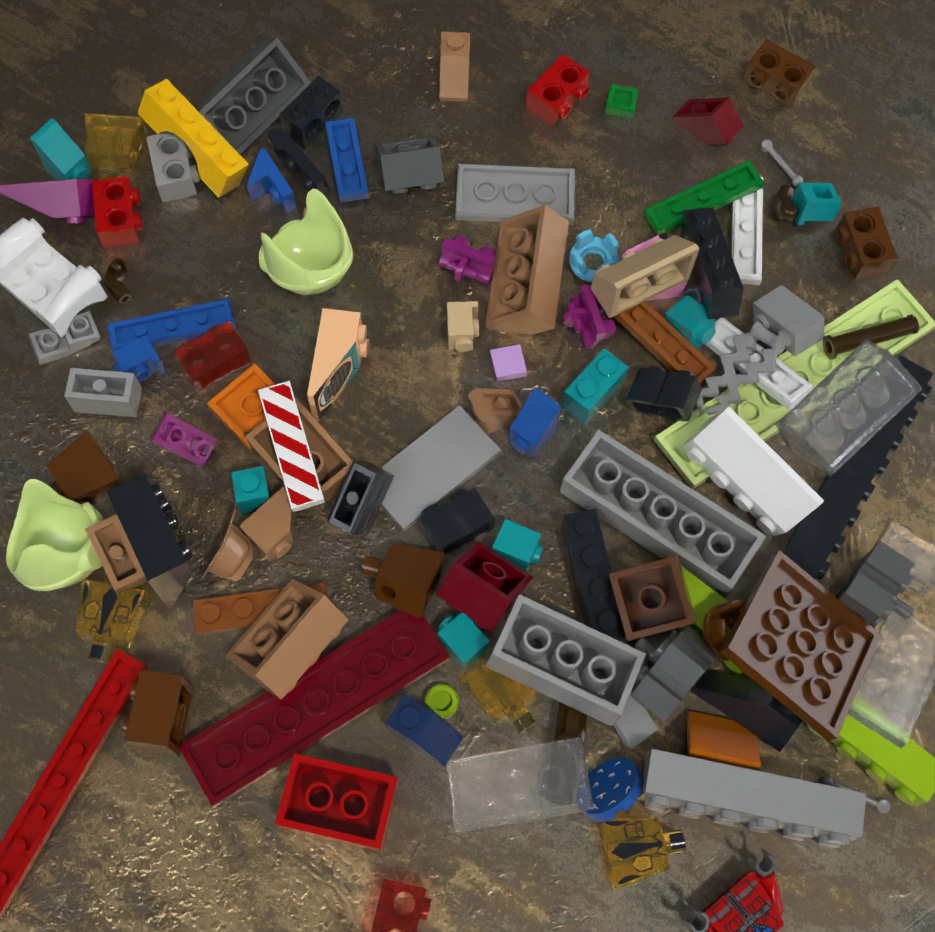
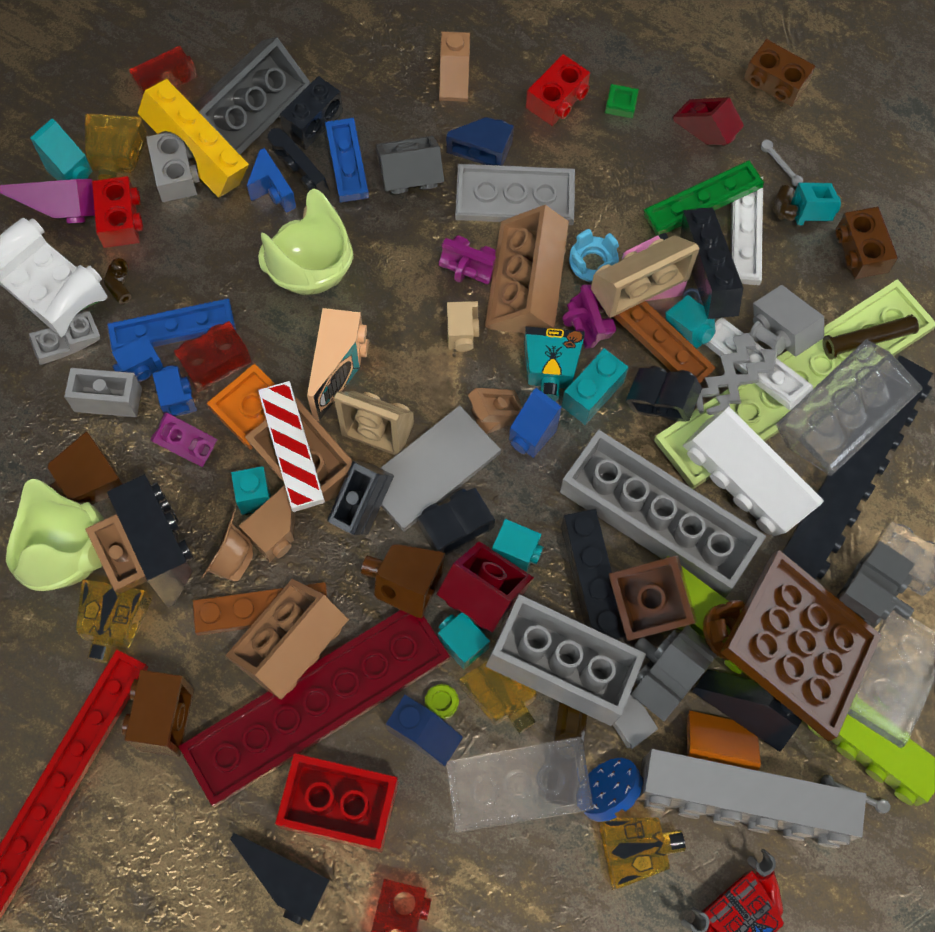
lavender tile [490,344,527,382] -> none
none -> clear red bracket [129,46,198,95]
none -> blue brick [152,365,197,417]
none -> black slope [230,833,333,926]
none -> tan slope [334,391,414,455]
none -> dark blue slope [446,117,514,166]
none -> teal torso [524,326,585,401]

